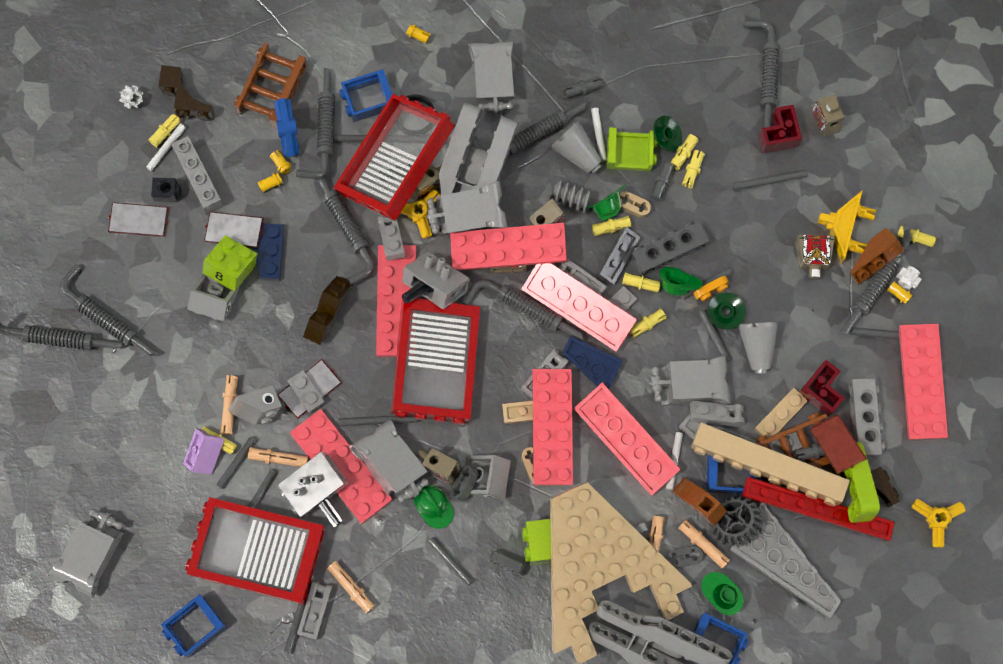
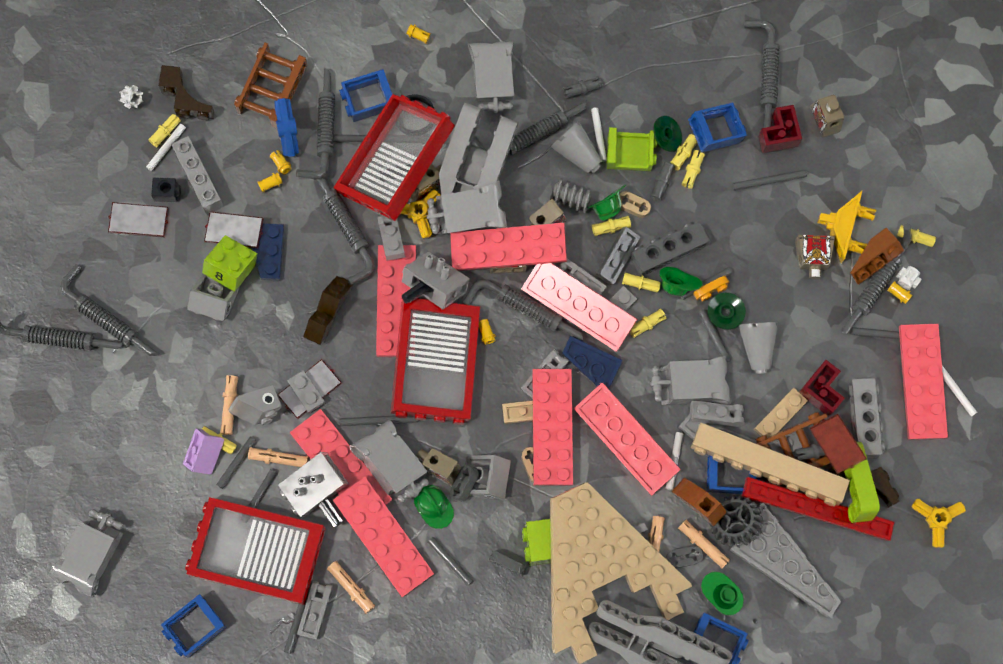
none -> coral plate [333,477,434,597]
none -> yellow pin [478,319,496,345]
none -> blue window [688,103,747,152]
none -> white bar [942,366,977,416]

